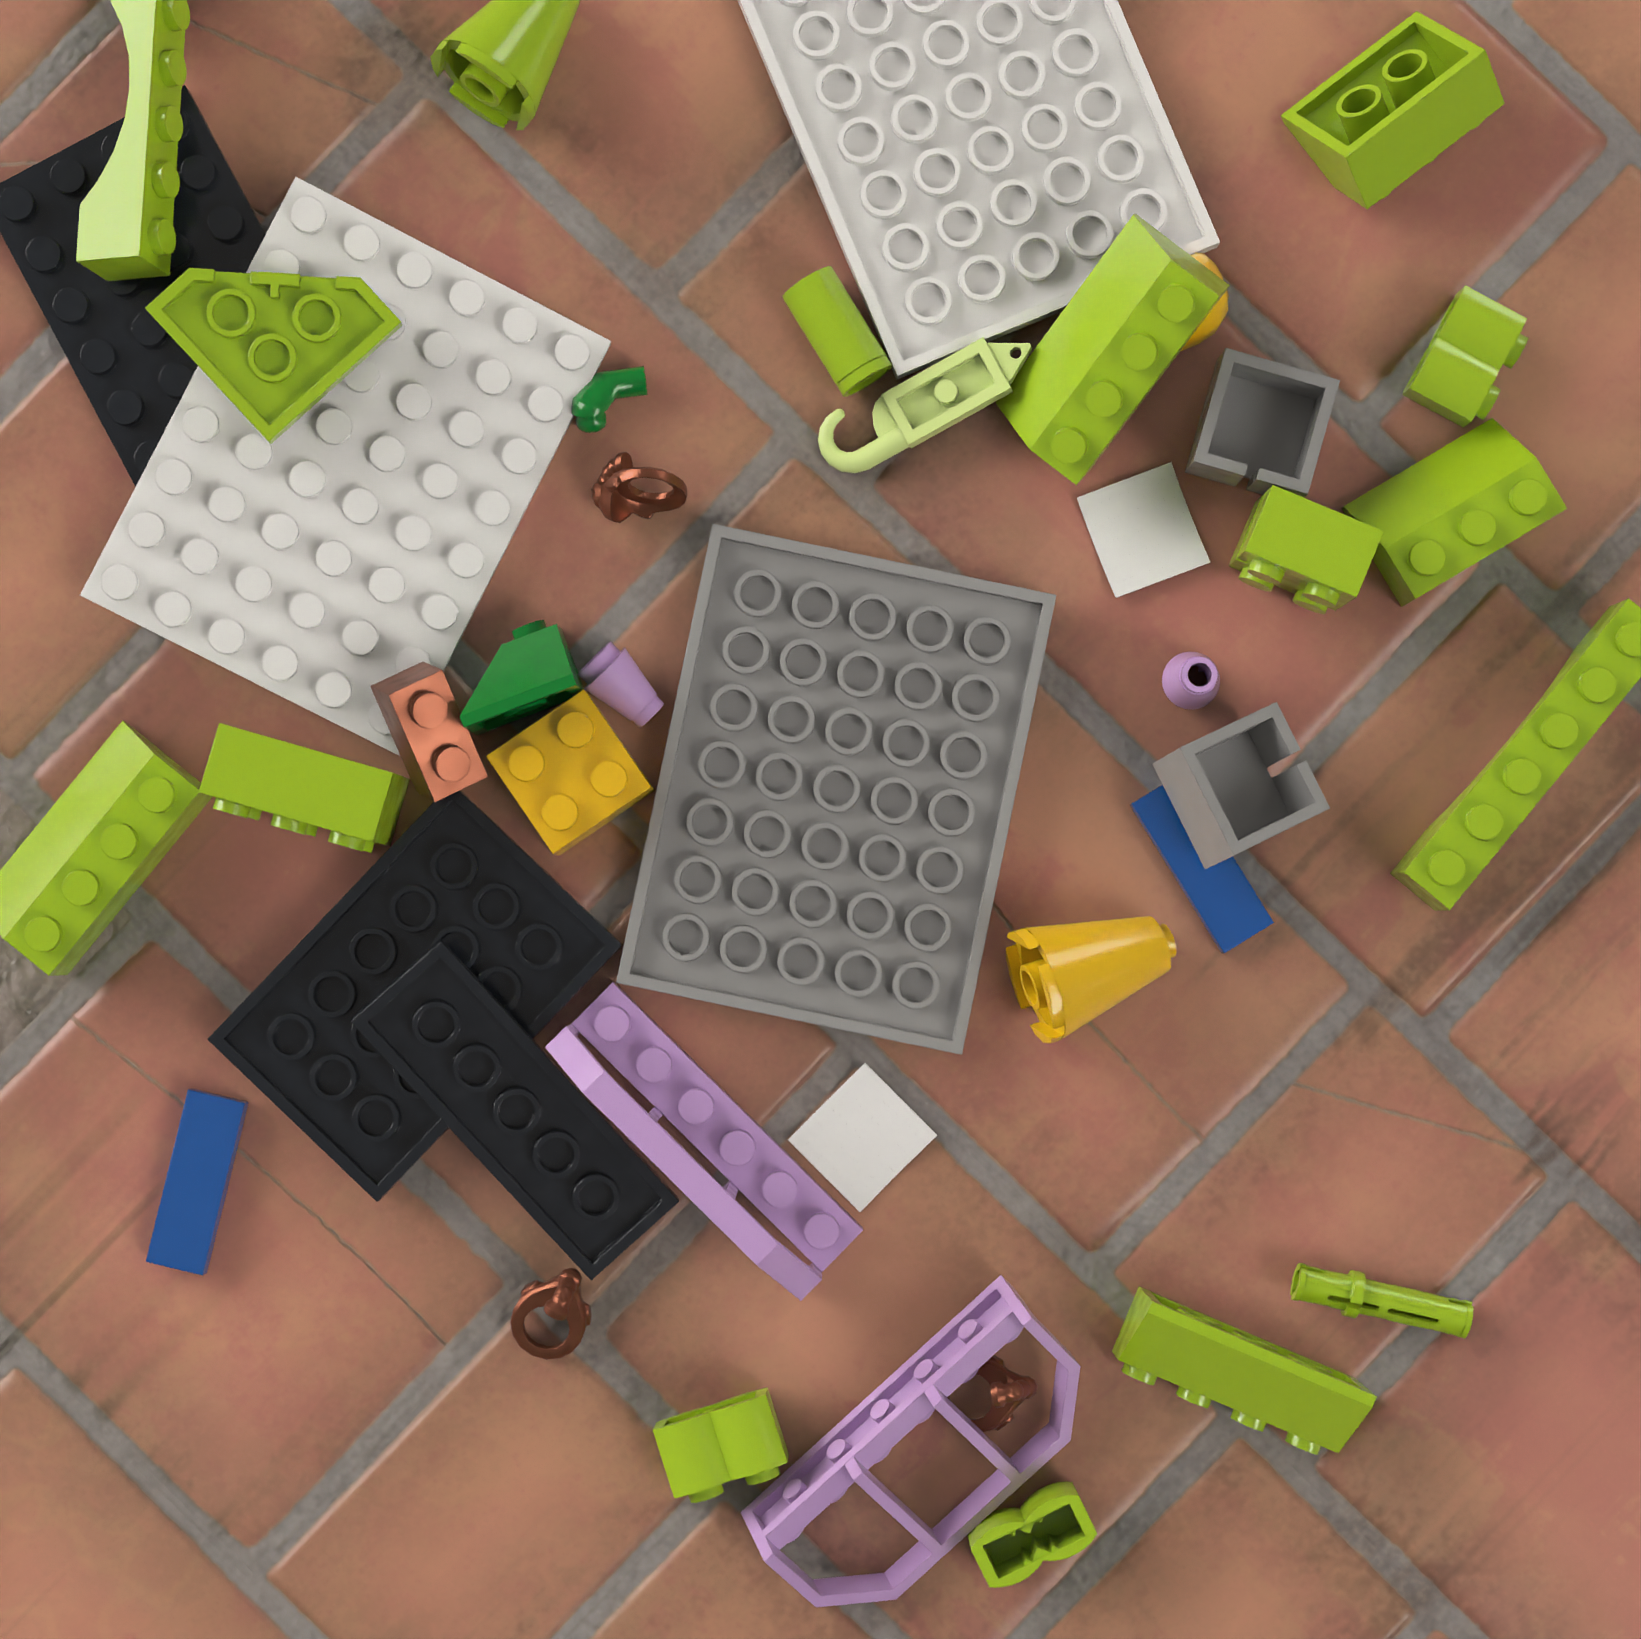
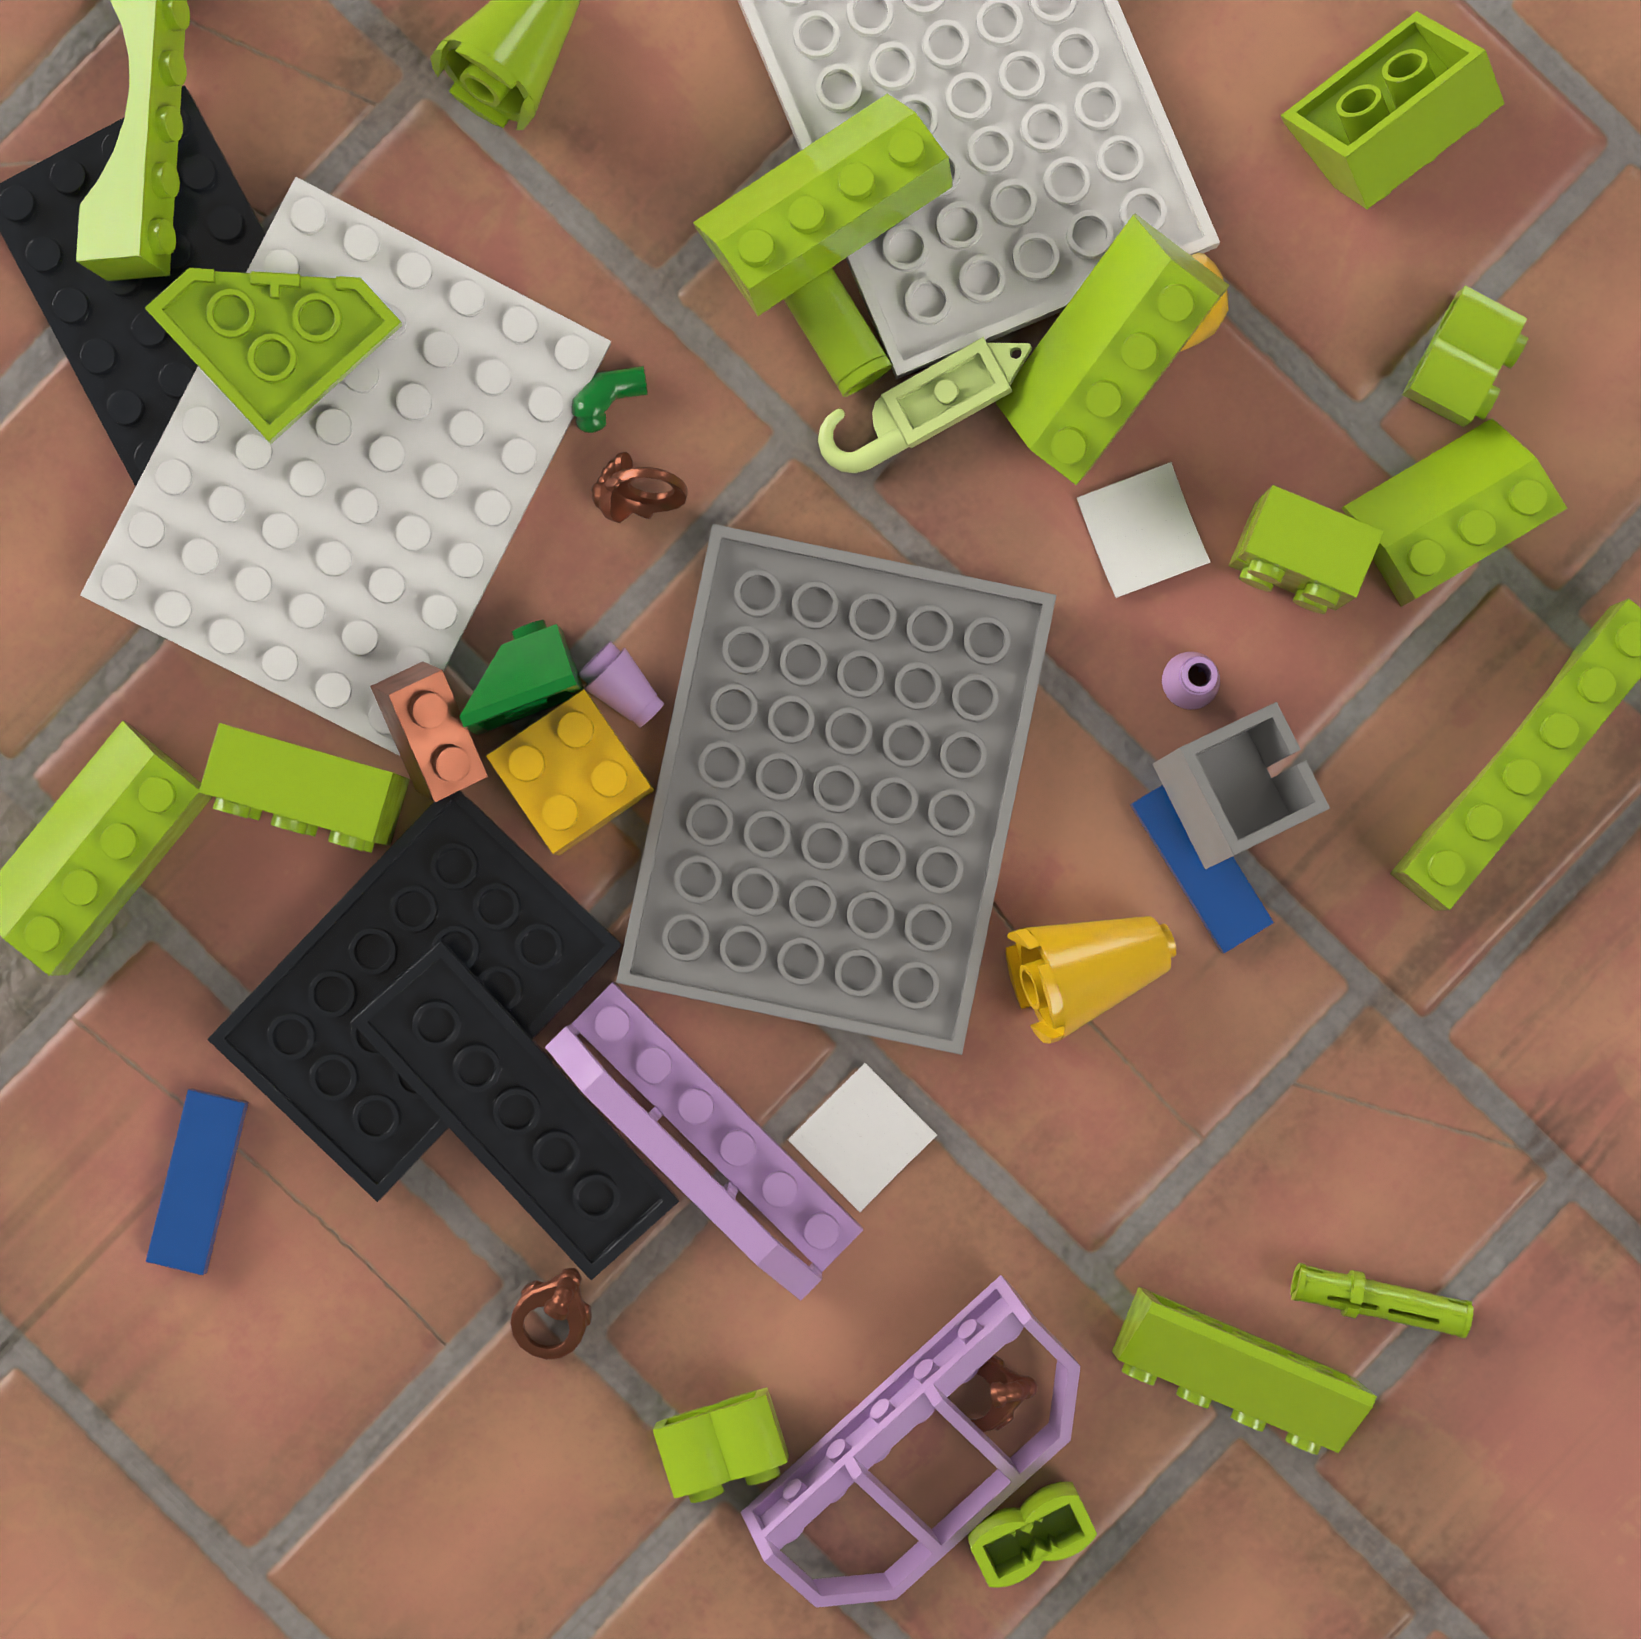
light grey piece [1185,348,1340,497] -> none
none -> lime slope [693,93,953,316]

